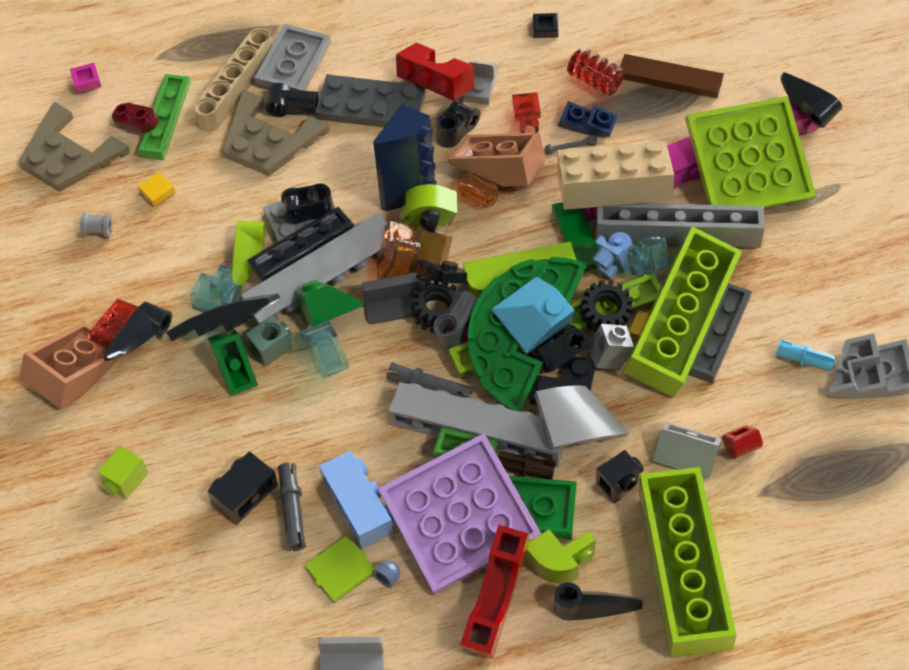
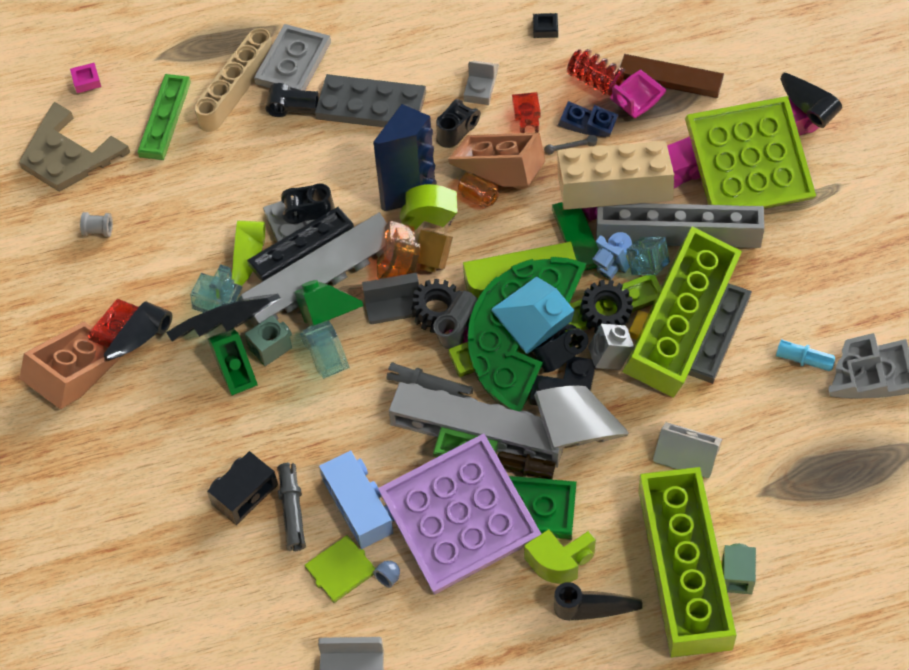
lime brick [98,446,148,499] -> none
dark red plate [112,103,159,133] -> none
yellow tile [138,172,176,207] -> none
dark tan wing [223,90,330,176] -> none
red arch [396,42,474,101] -> none
black plate [415,259,468,284] -> none
black hinge [419,209,441,233] -> none
red arch [460,524,530,659] -> none
black brick [596,450,644,503] -> none
red brick [721,425,763,459] -> none
none -> dark pink piece [610,70,666,119]
none -> sand green brick [722,543,756,594]

